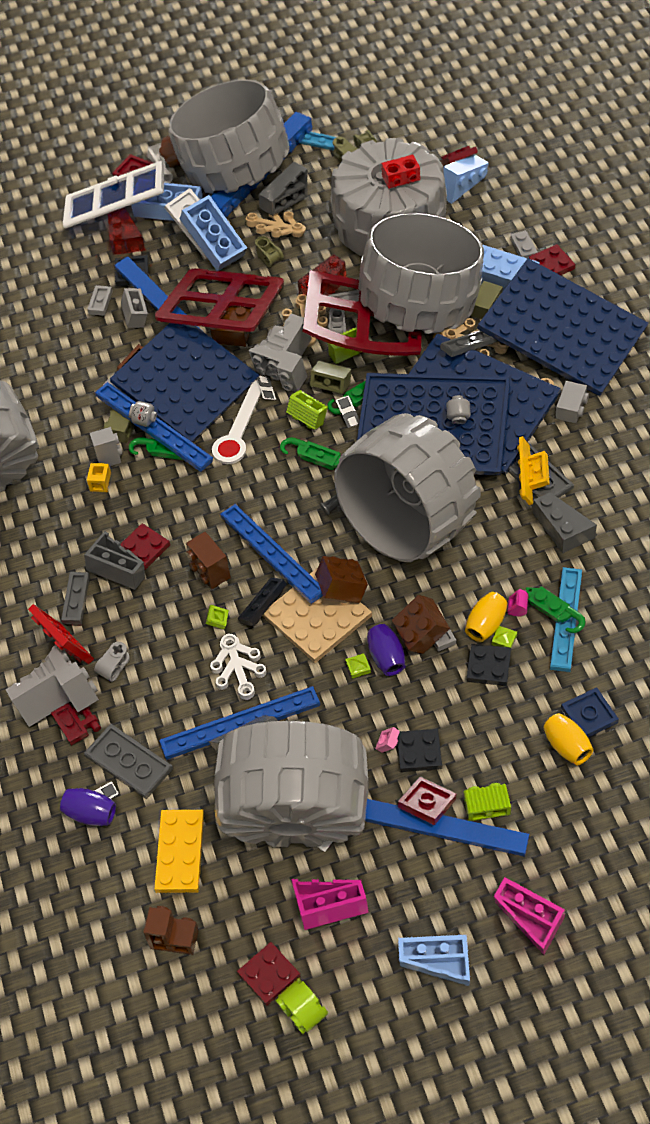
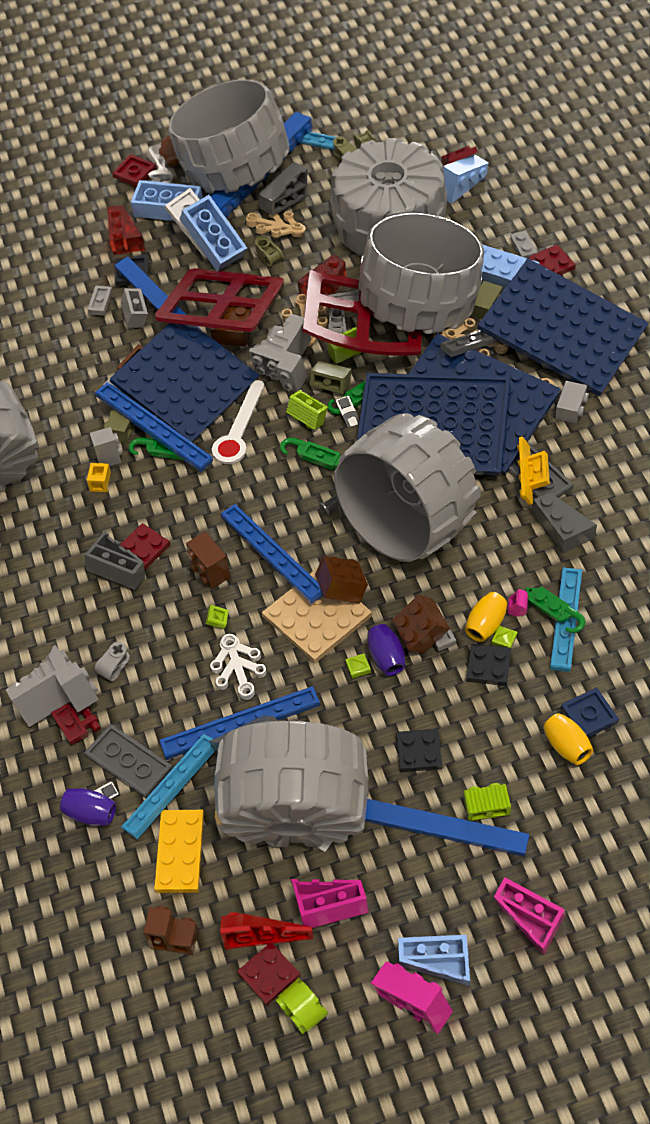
red plate [28,604,94,664] -> none
dark grey plate [61,572,90,625] -> none
white door [63,160,164,229] -> none
light grey head [129,401,157,427] -> none
black plate [238,577,287,626] -> none
sticker [257,376,276,400] -> none
bright pink plate [375,727,400,753] -> none
red brick [381,154,420,189] -> none
plate [398,777,457,825] -> none
light grey head [446,395,471,424] -> none
none -> dark azure tile [121,734,216,839]
none -> red wedge [220,912,314,950]
none -> dark pink wedge [371,961,453,1034]

